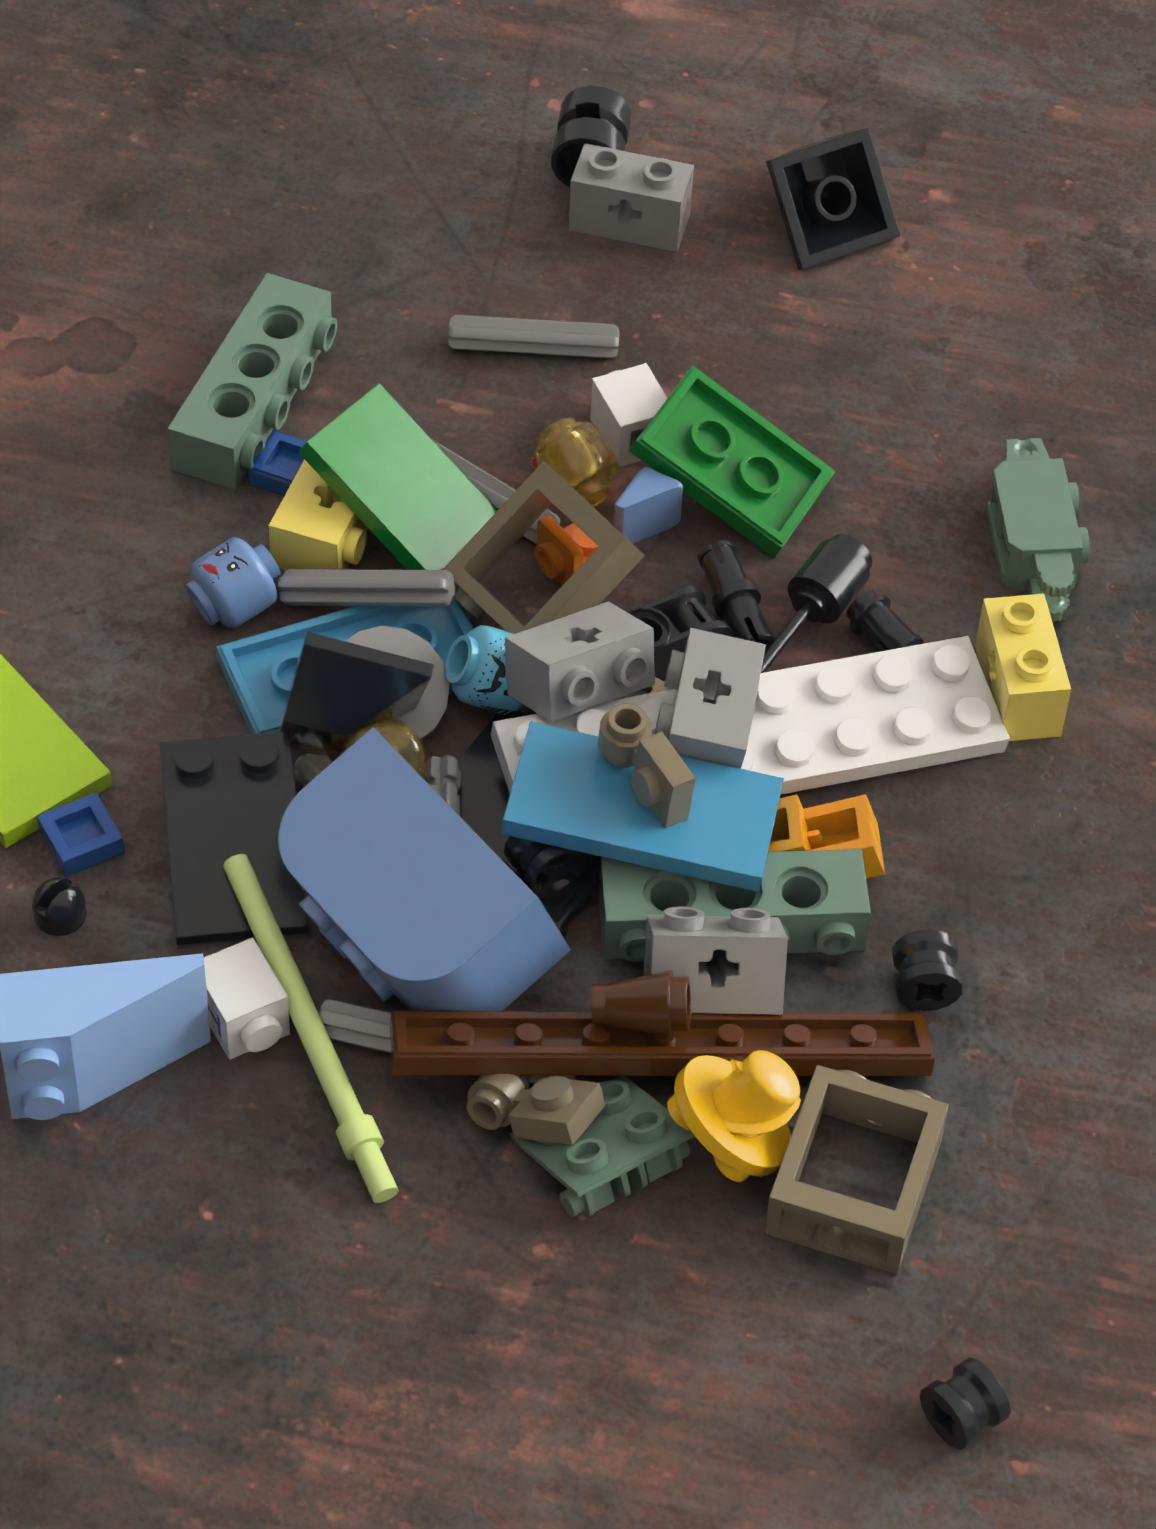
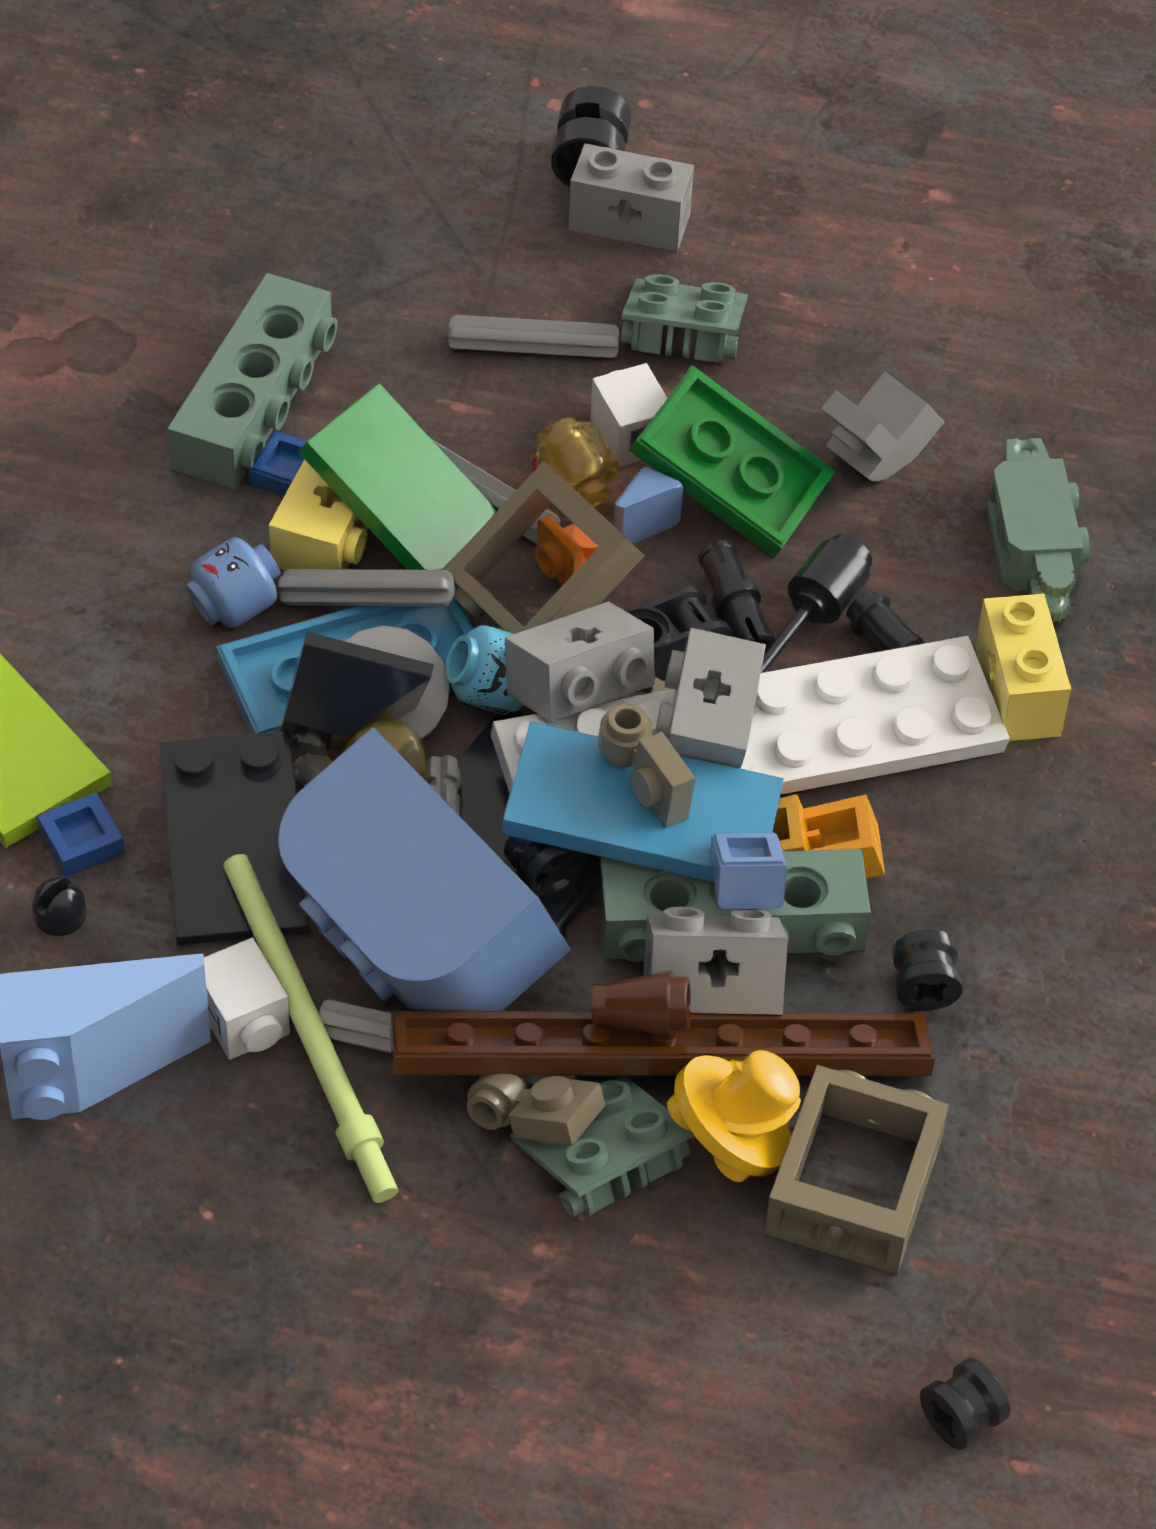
black slope [766,128,900,270] -> none
none -> sand green hinge [621,274,748,364]
none -> medium blue slope [711,833,787,910]
none -> light grey brick [821,372,945,481]

